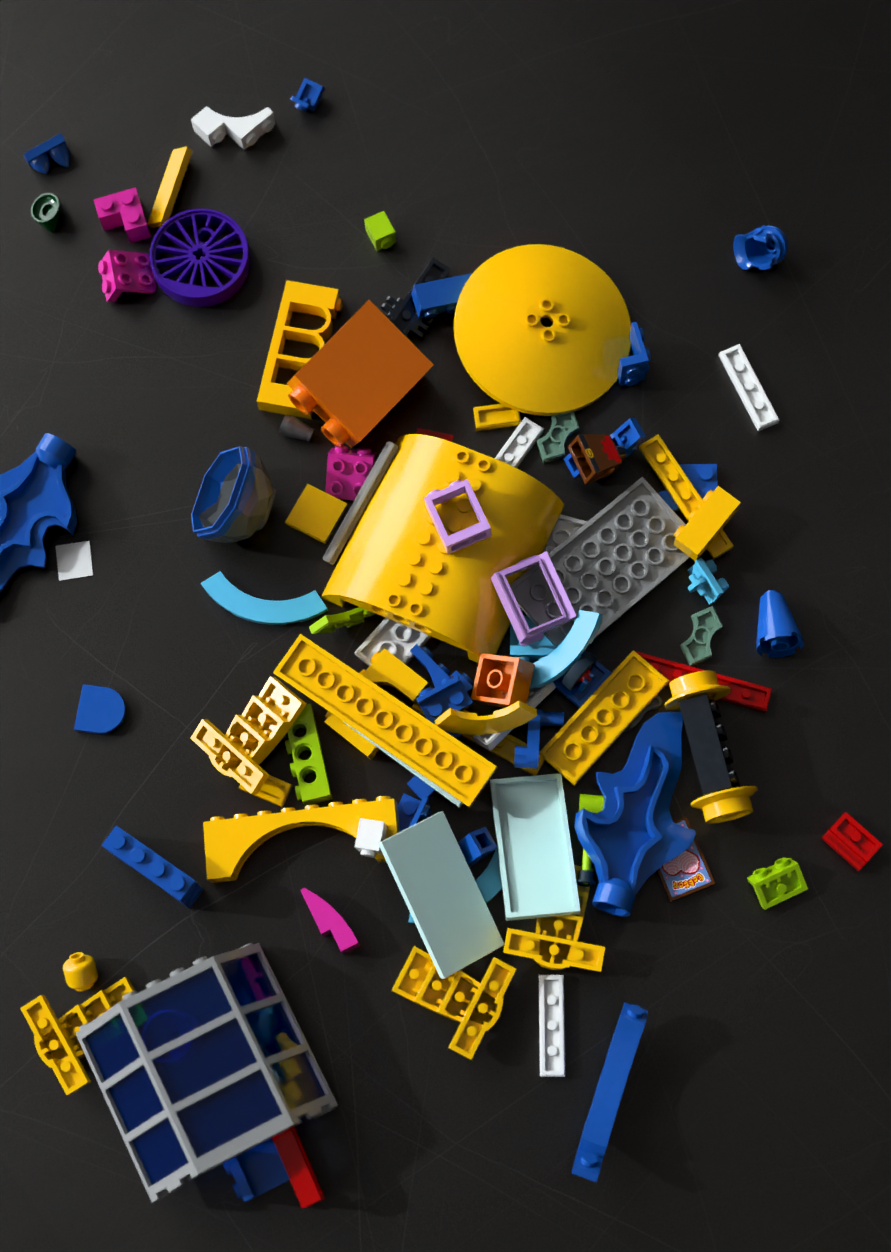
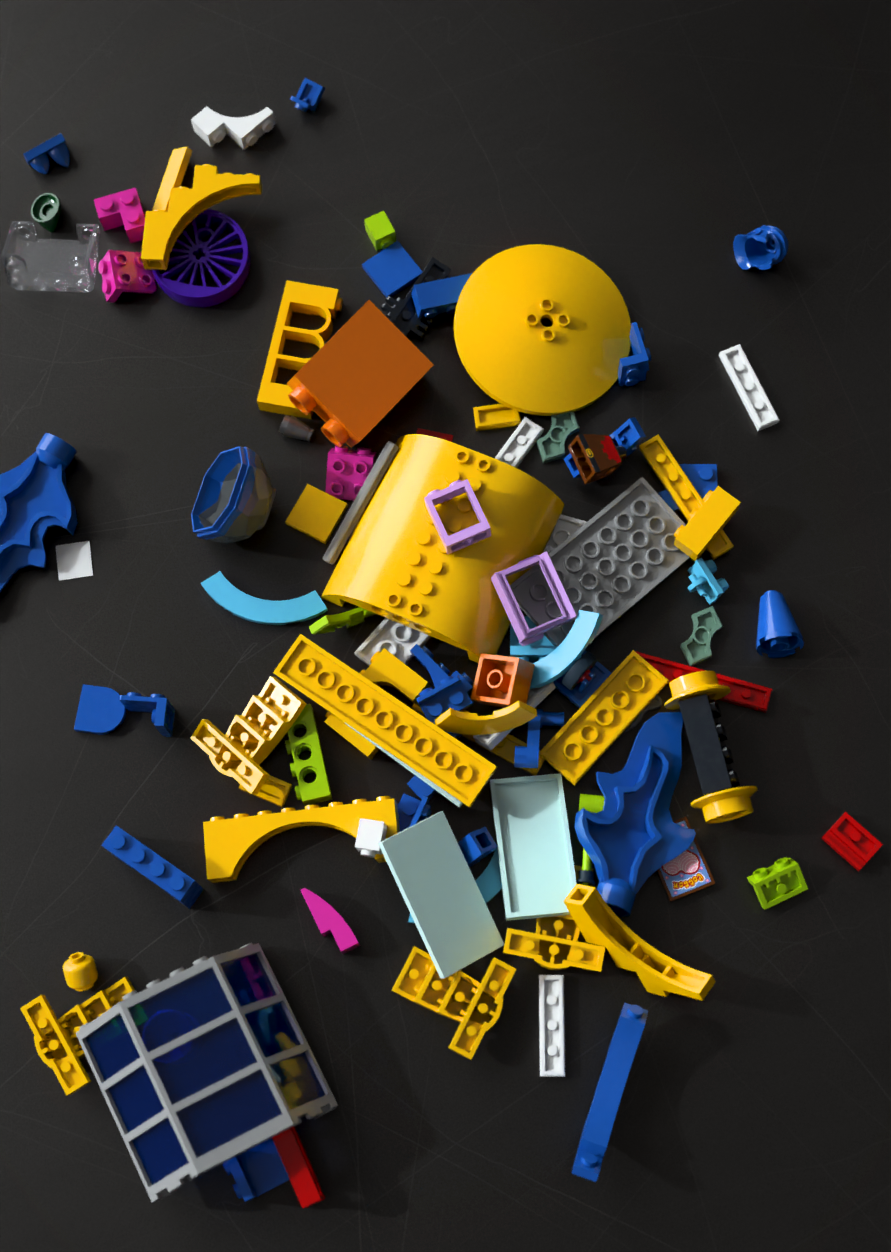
none -> clear windscreen [1,221,100,293]
none -> blue bracket [119,692,175,737]
none -> yellow arch [141,164,263,270]
none -> blue tile [362,241,422,298]
none -> yellow arch [563,884,715,1001]

